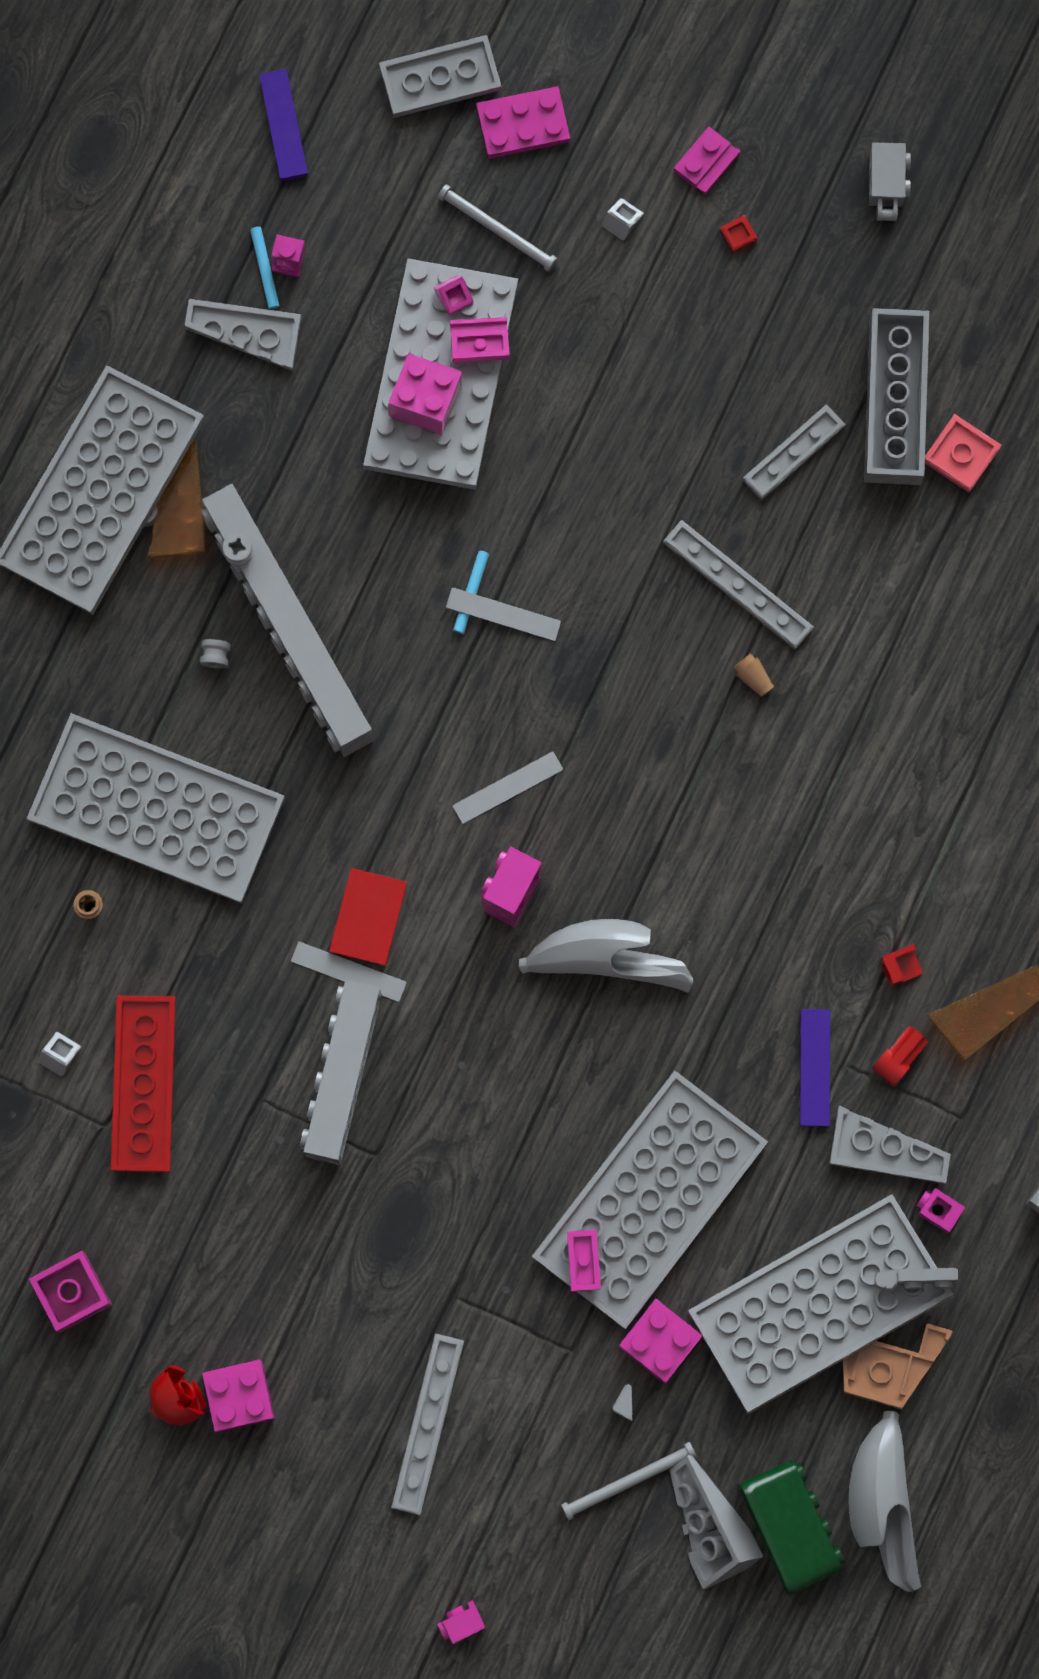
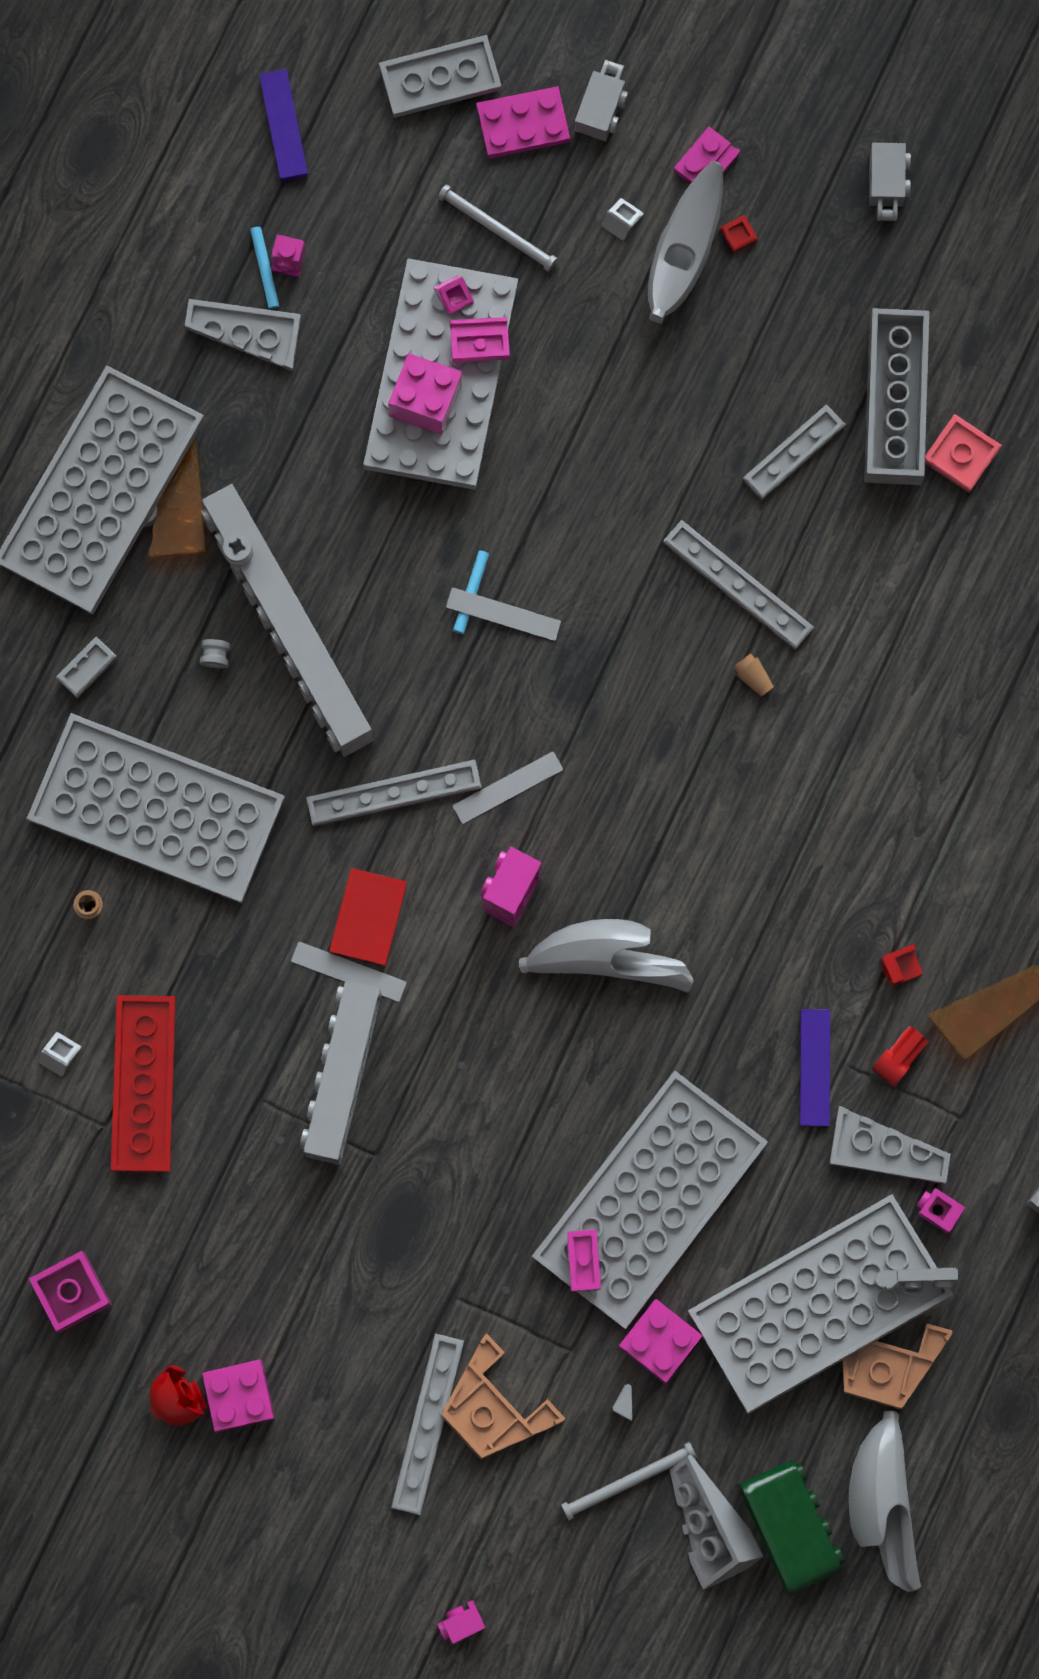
none -> light grey plate [56,637,117,698]
none -> light grey tile [306,759,482,827]
none -> nougat wing [440,1334,565,1460]
none -> light grey brick [575,60,628,141]
none -> light grey piece [648,162,723,324]

